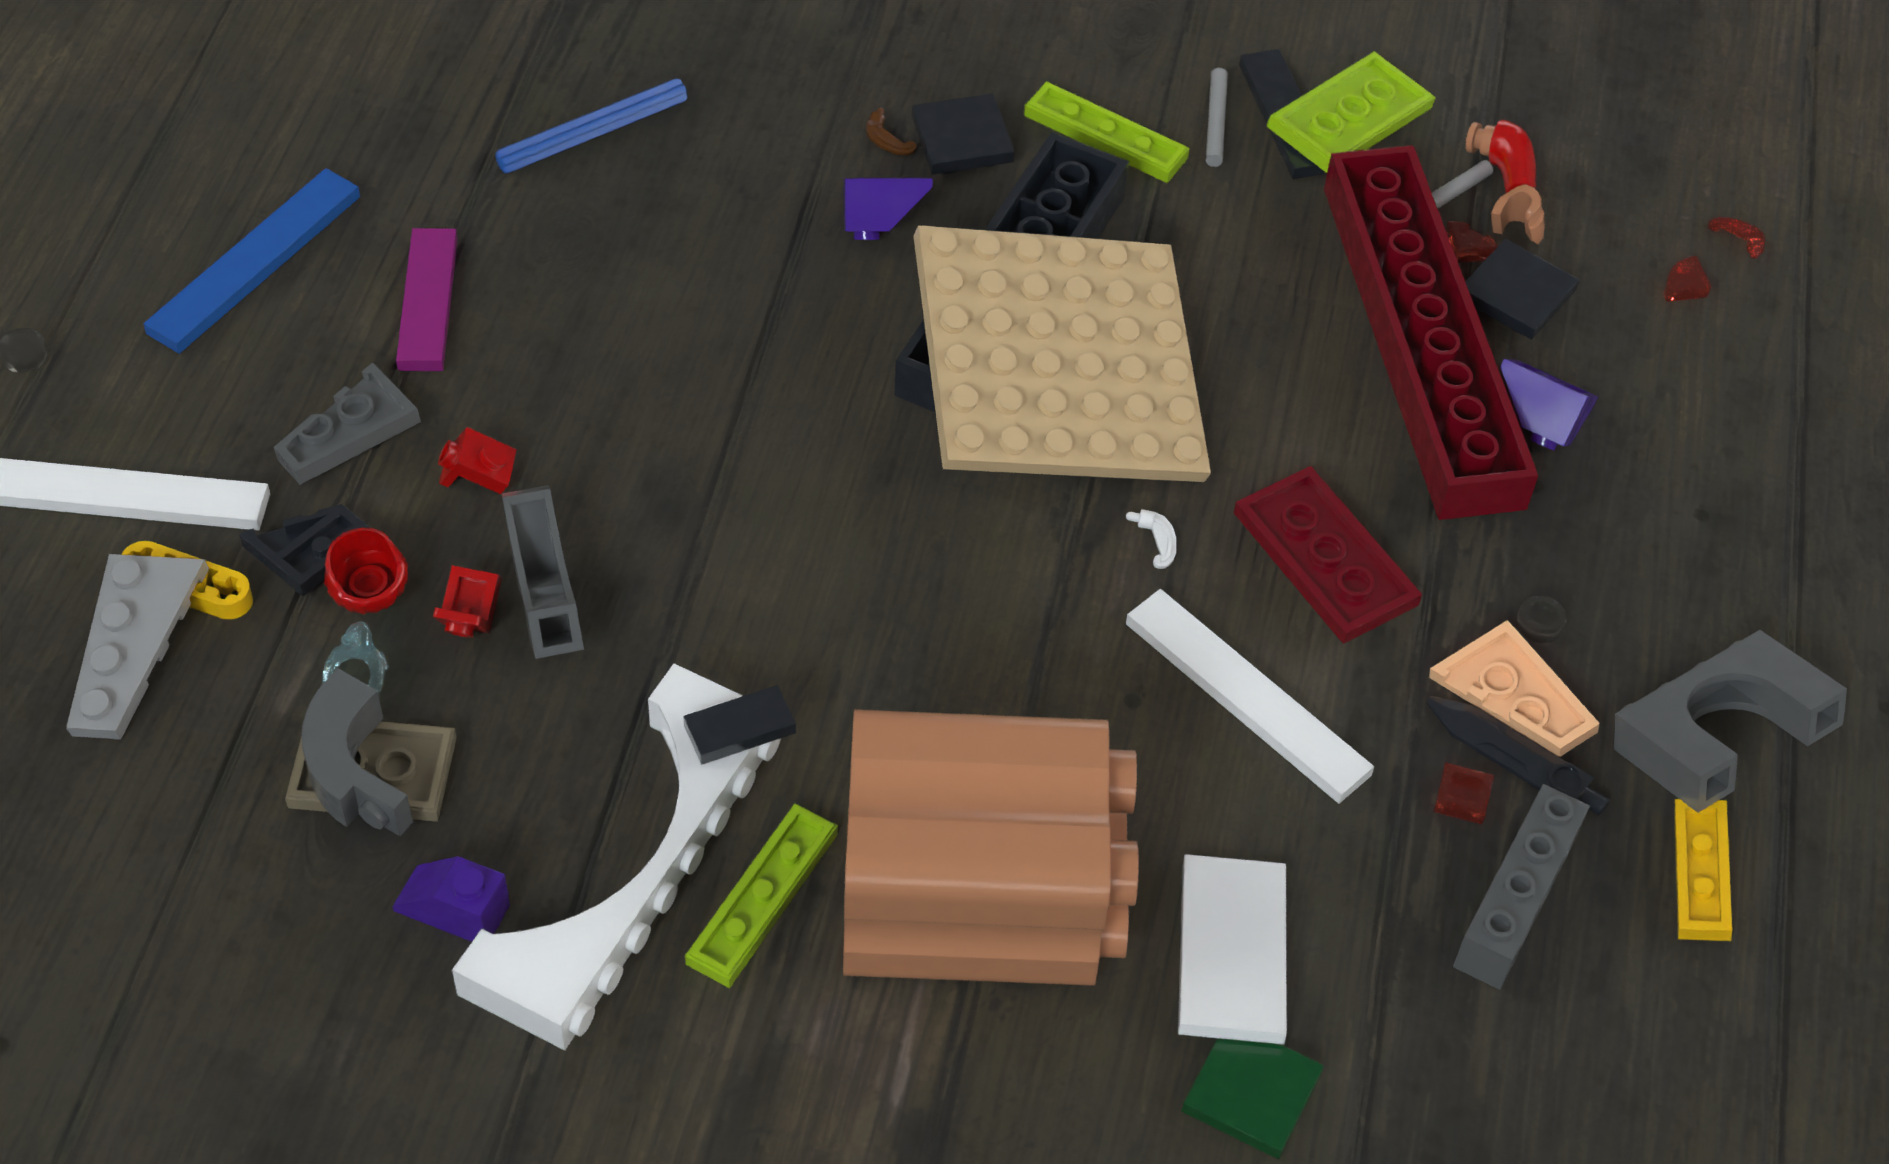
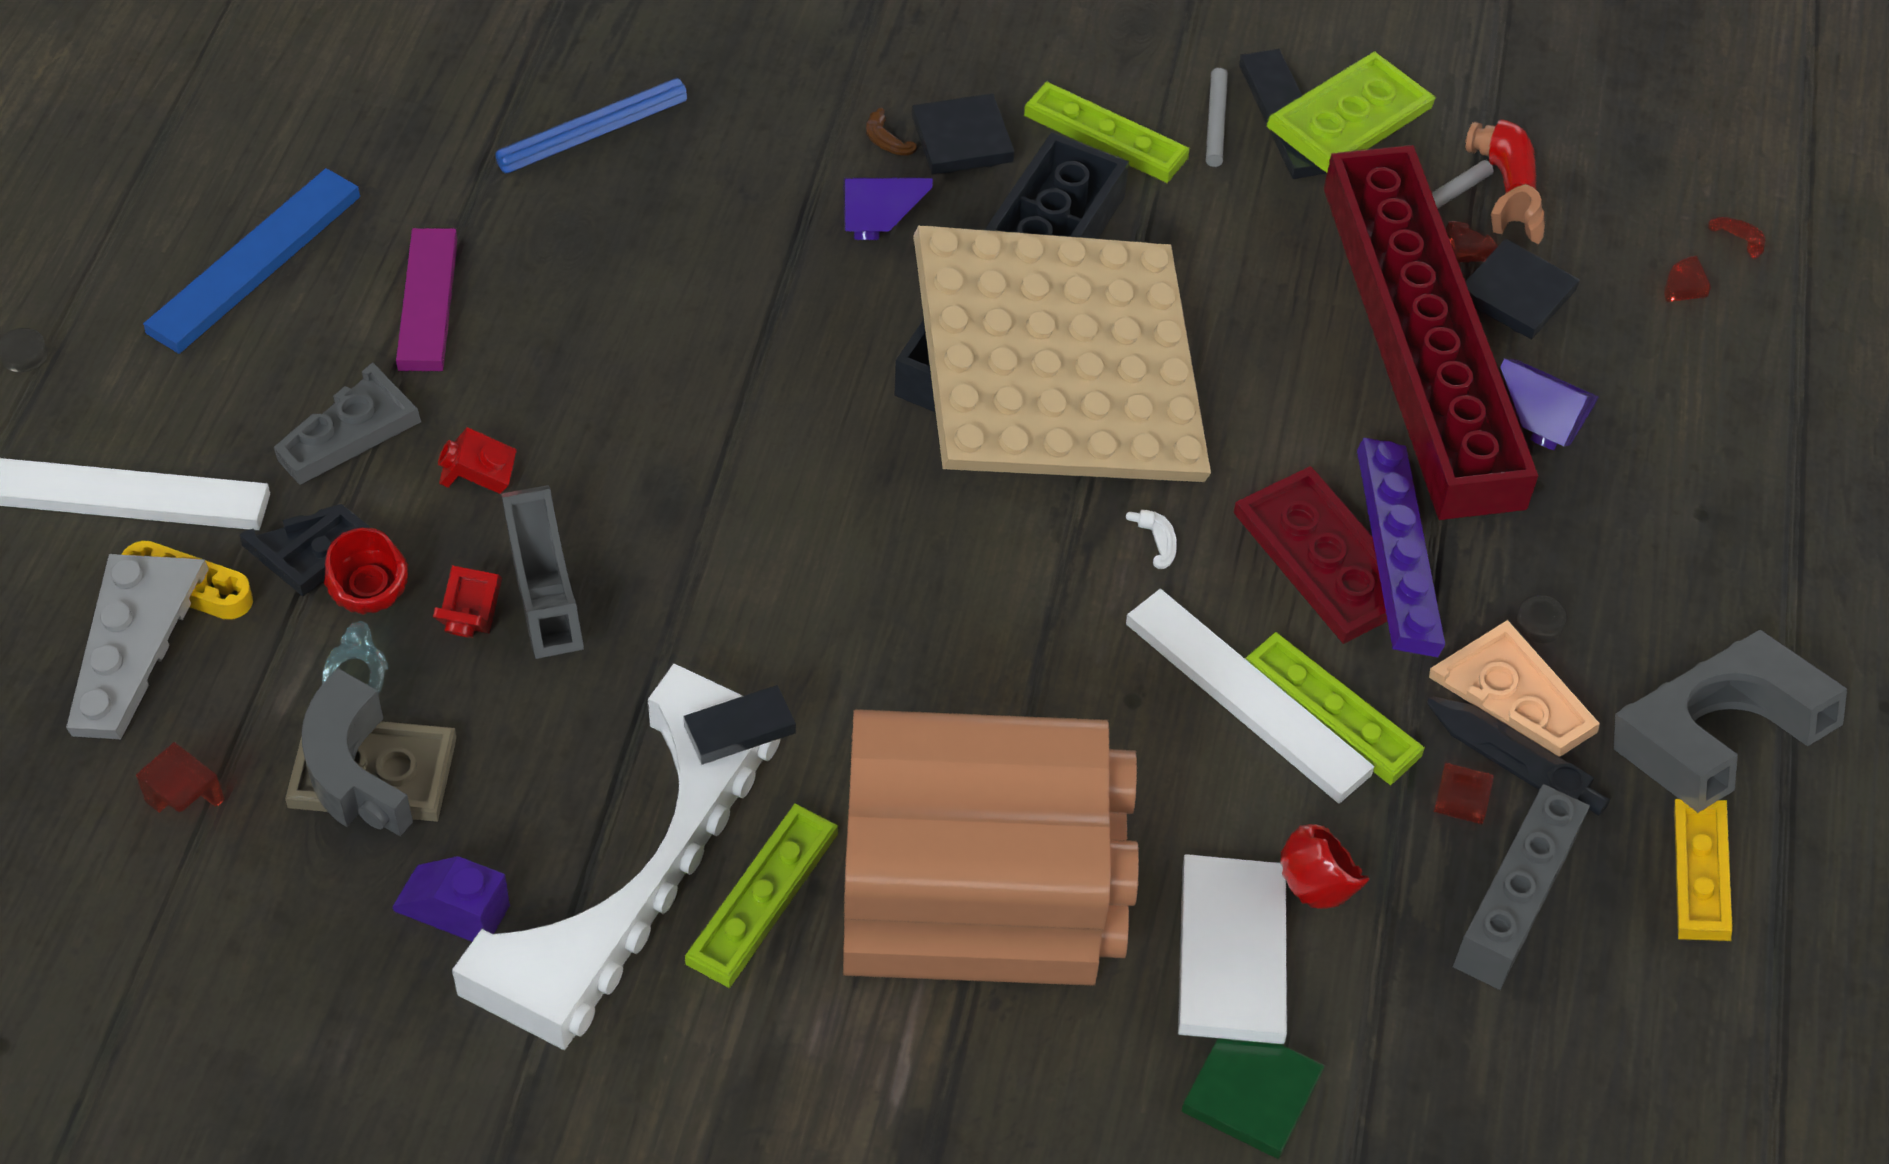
none -> clear red panel [136,742,224,813]
none -> lime tile [1245,632,1425,785]
none -> red hair [1280,824,1369,909]
none -> dark purple plate [1357,438,1445,657]

